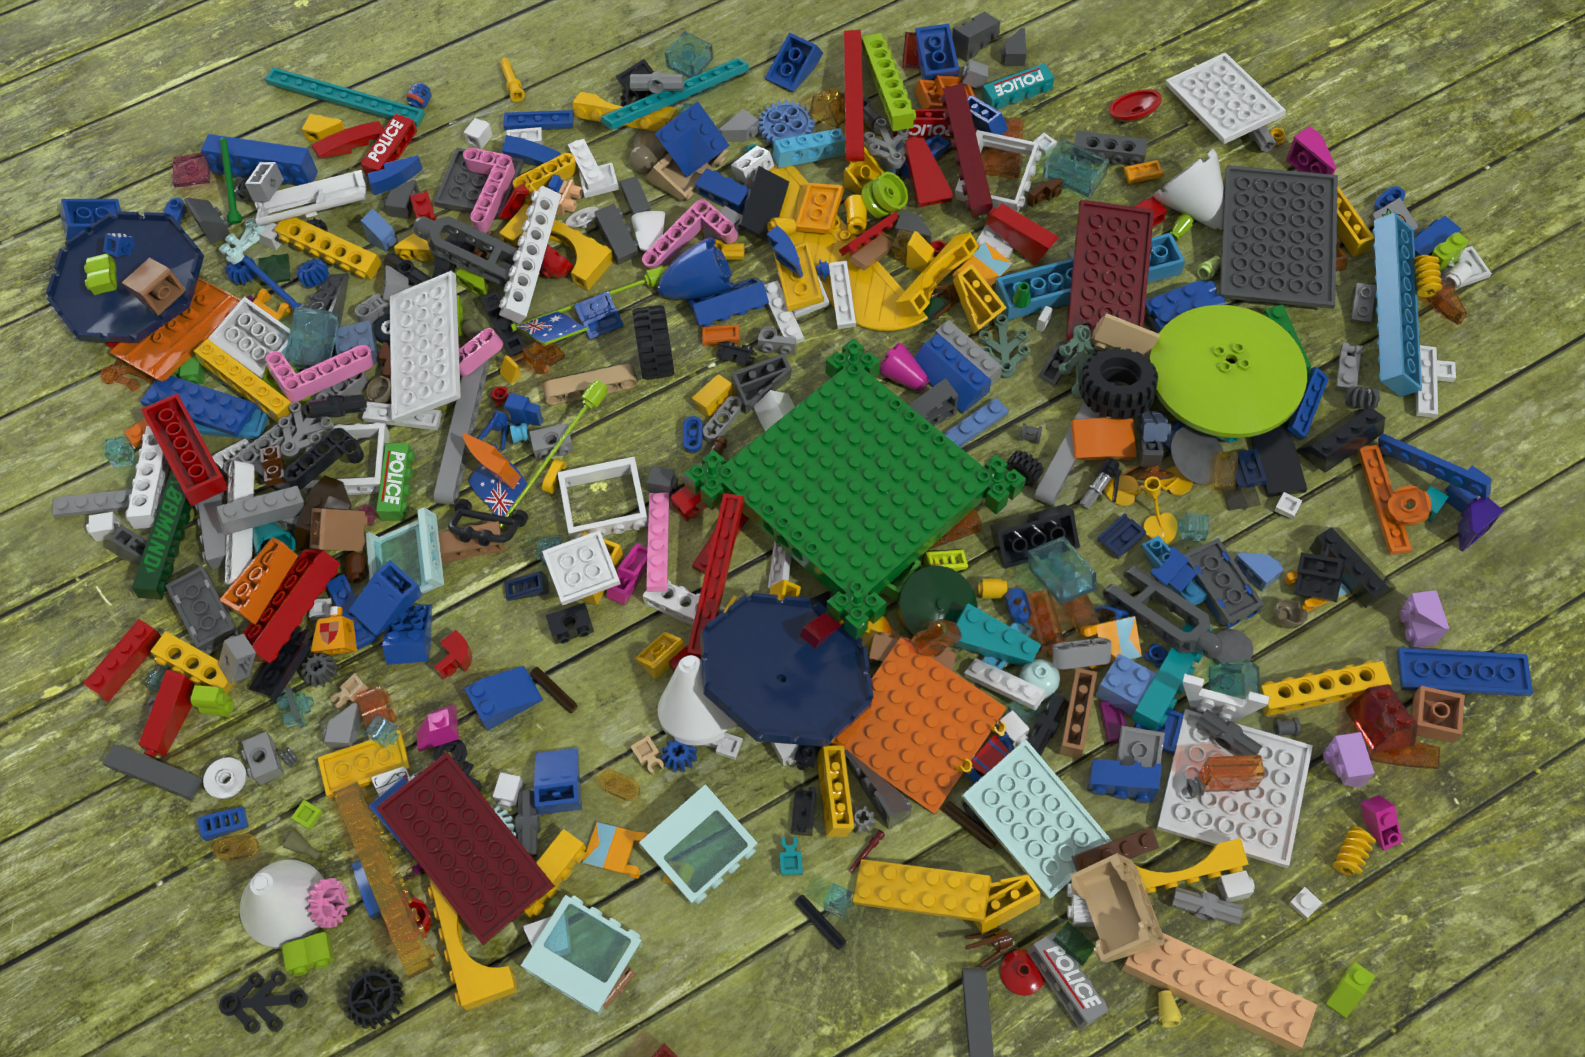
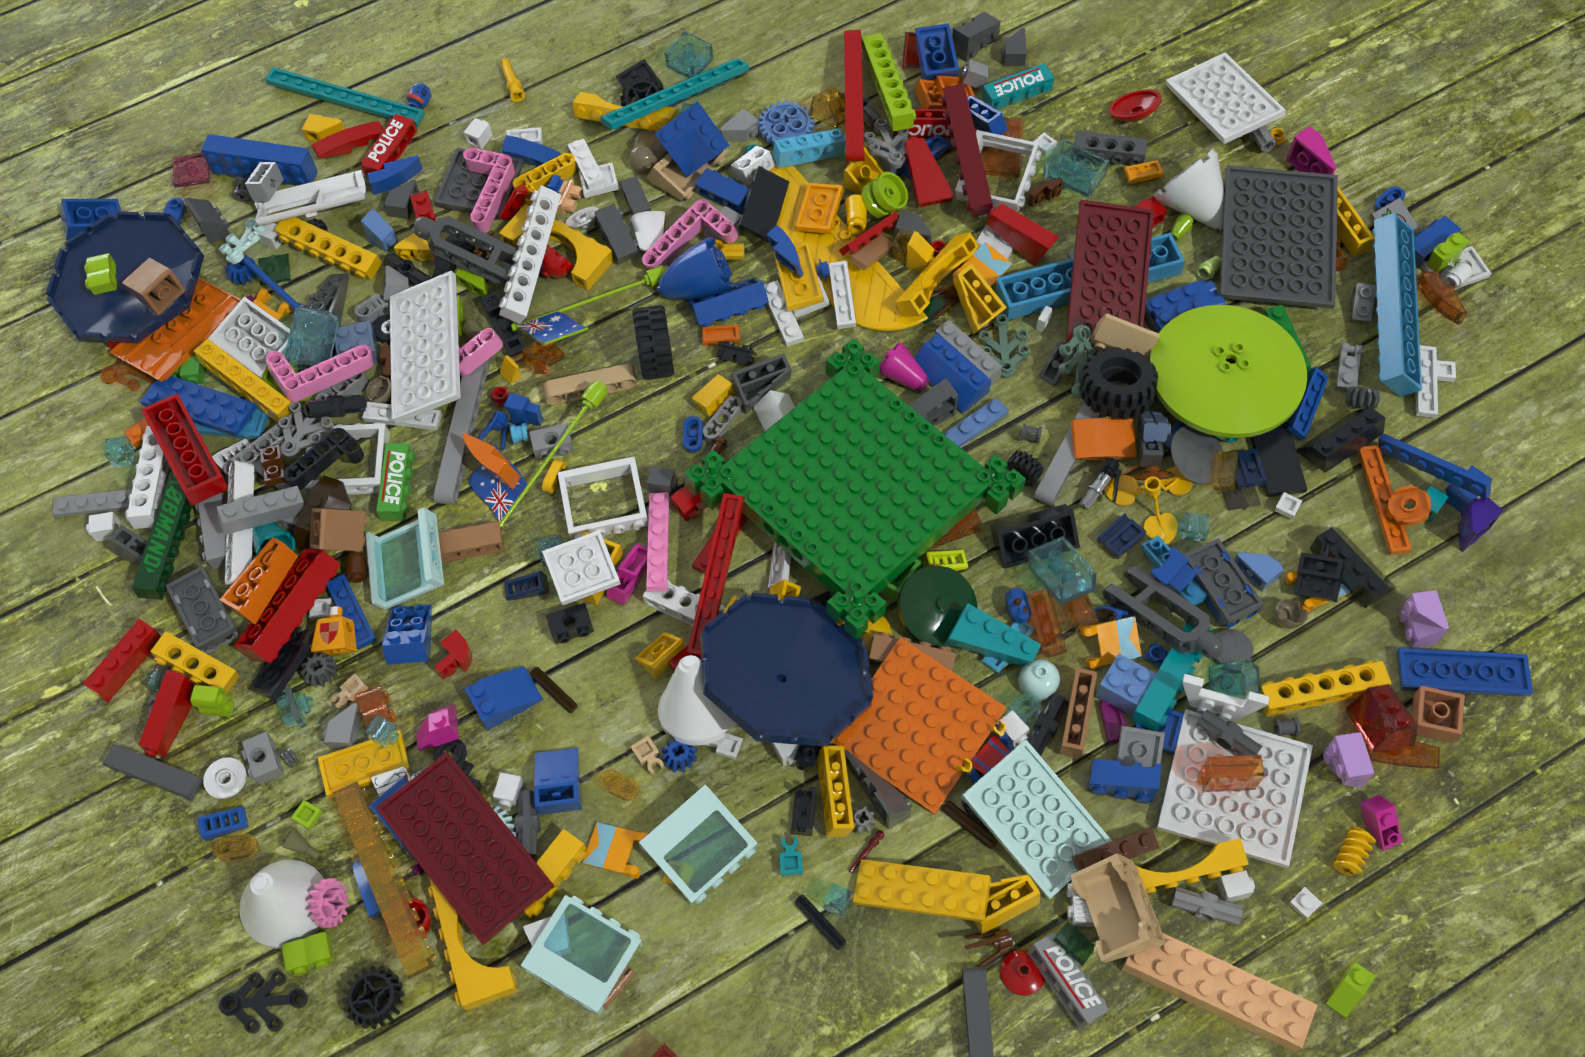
blue brick [103,233,135,257] -> none
light grey brick [218,634,256,683] -> none
green piece [220,138,242,224] -> none
blue gear [296,258,329,288] -> none
blue slope [349,560,423,637] -> none
clear pink plate [359,505,378,526] -> none
black bar [448,499,529,546] -> none
blue plate [503,110,574,131] -> none
blue slope [574,291,624,340] -> none
light grey piece [630,71,684,94] -> none
light grey plate [758,326,797,355] -> none
blue slope [765,32,823,92] -> none
yellow brick [768,217,796,236] -> none
dark red slope [800,612,841,649] -> none
clear orange brick [911,619,962,658] -> none
white plate [964,658,1047,710] -> none
yellow brick [978,578,1007,599] -> none
green cone [1012,282,1031,308] -> none
light grey beam [1053,638,1111,669] -> none
light yellow cone [1158,990,1182,1028] -> none
dark grey bush [1186,777,1204,798] -> none
yellow piece [1414,255,1442,298] -> none

